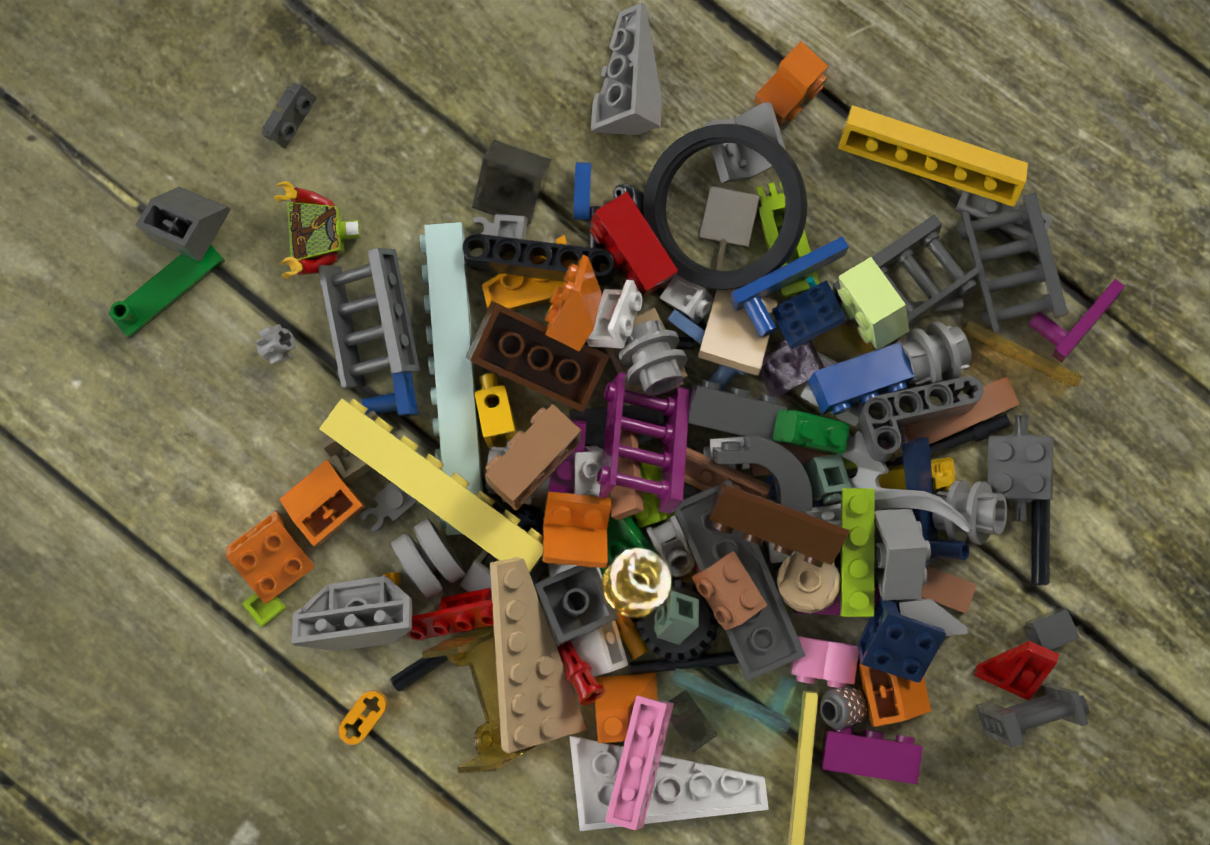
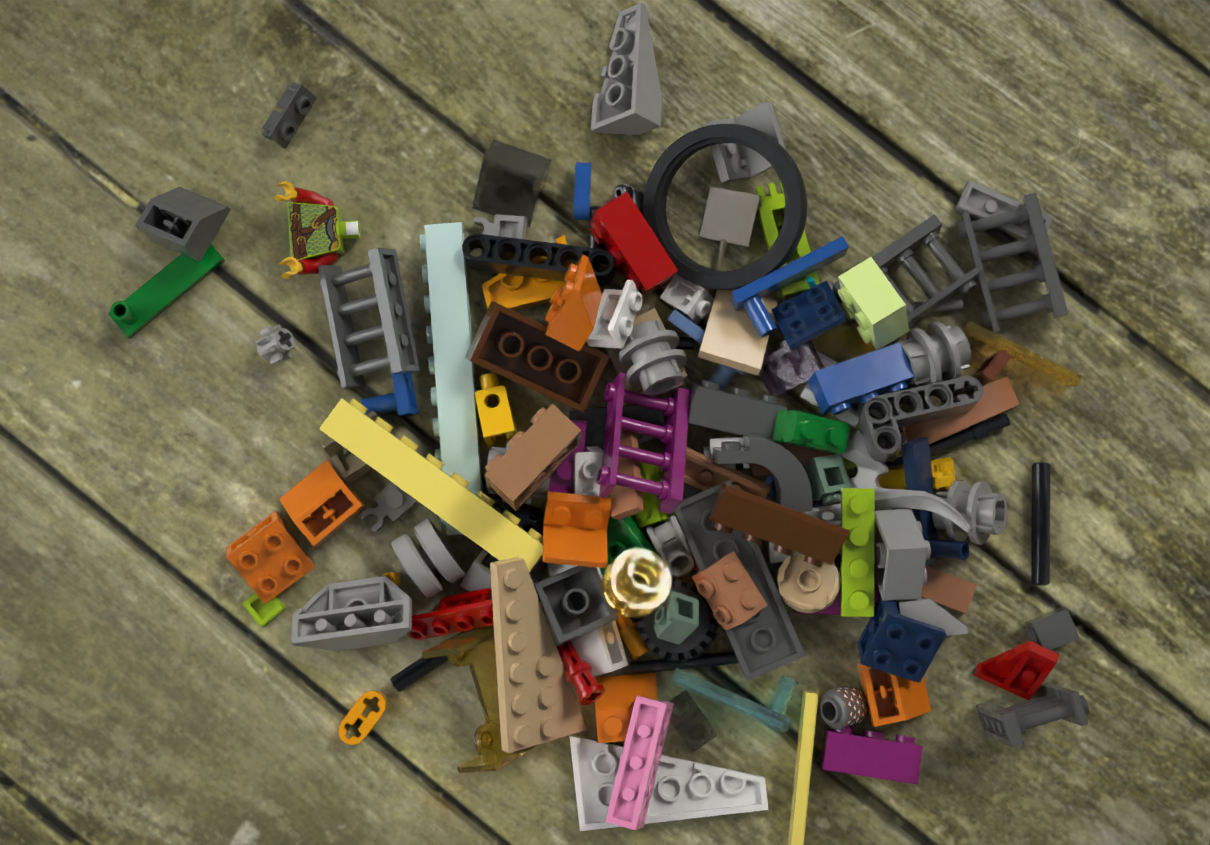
orange brick [754,41,829,126] -> none
bright pink brick [790,635,859,688] -> none
yellow brick [838,105,1028,207] -> none
dark grey plate [988,415,1054,521] -> none
magenta piece [1028,279,1125,363] -> none
none -> copper tile [973,350,1012,386]

